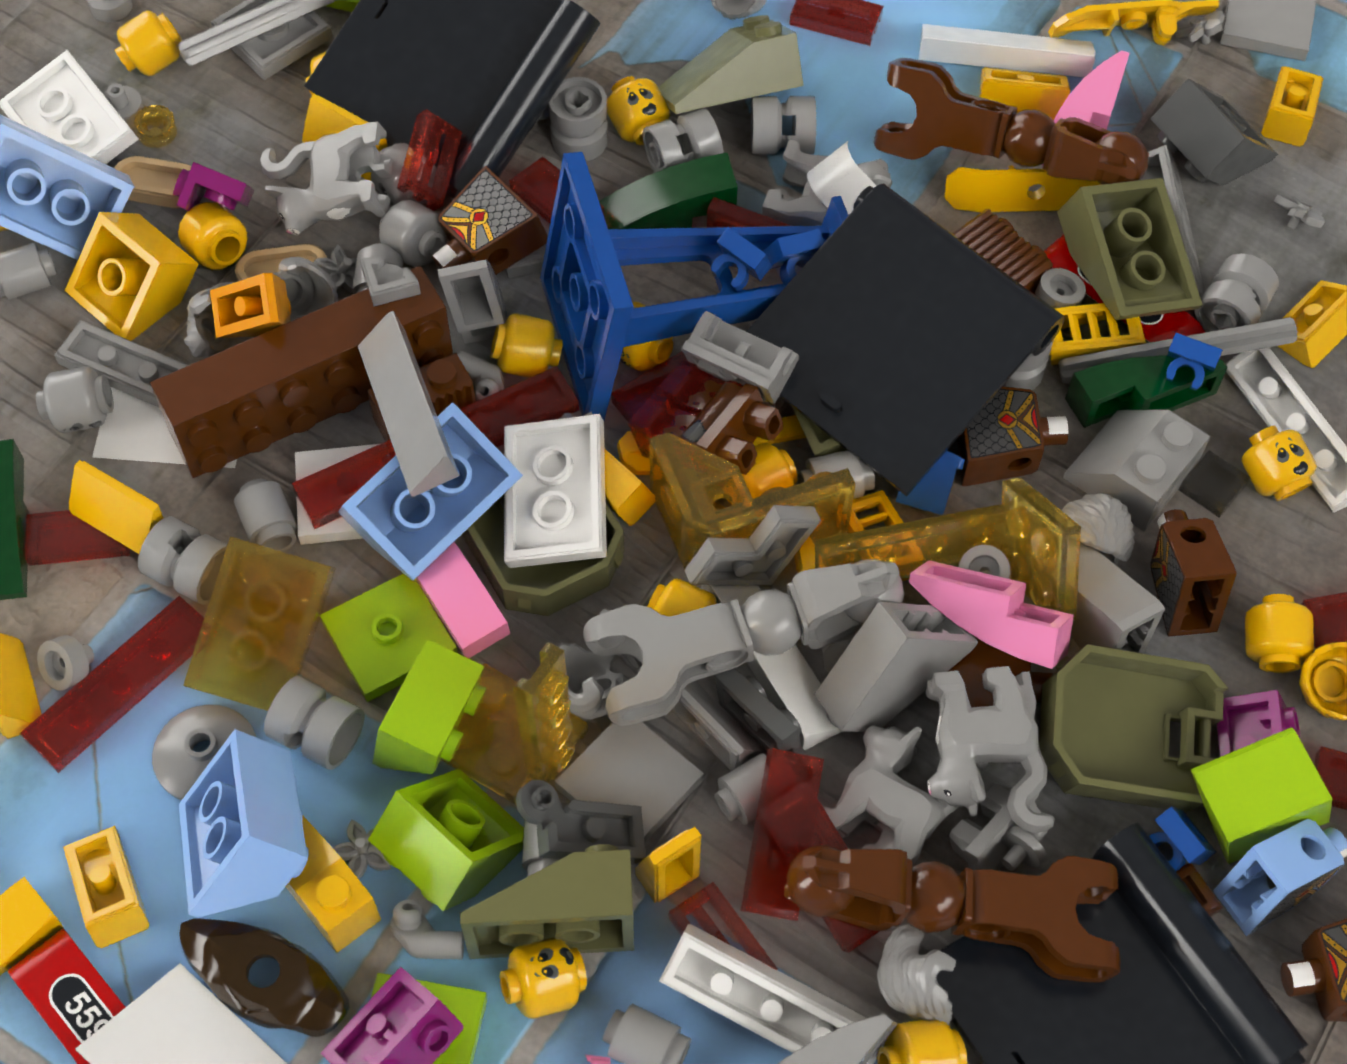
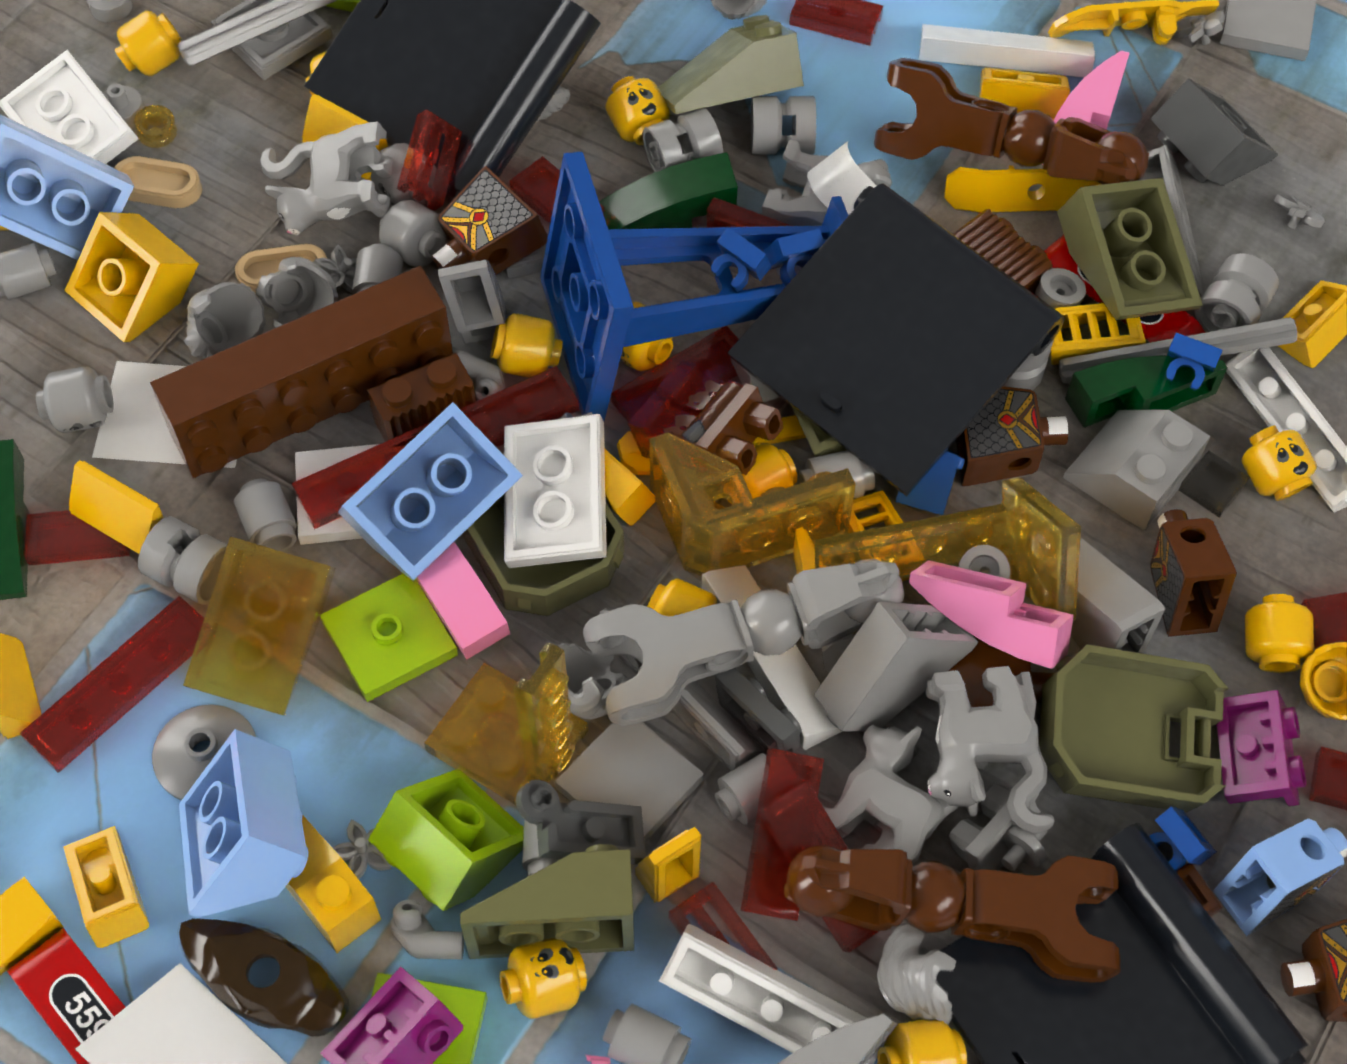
light grey tile [37,635,94,691] -> none
light grey tile [54,320,189,408] -> none
magenta bracket [173,162,254,211] -> none
yellow head [178,202,248,270] -> none
light orange slope [210,273,291,338] -> none
light grey wheel [264,676,365,770] -> none
light grey slope [358,311,460,497] -> none
light grey tile [360,257,421,306] -> none
lime slope [372,639,487,774] -> none
light grey wheel [549,77,608,162] -> none
light grey hinge [681,311,799,404] -> none
light grey tile [684,505,821,585] -> none
light grey hair [1053,493,1136,565] -> none
lime slope [1190,727,1333,864] -> none
yellow slope [1261,66,1324,147] -> none

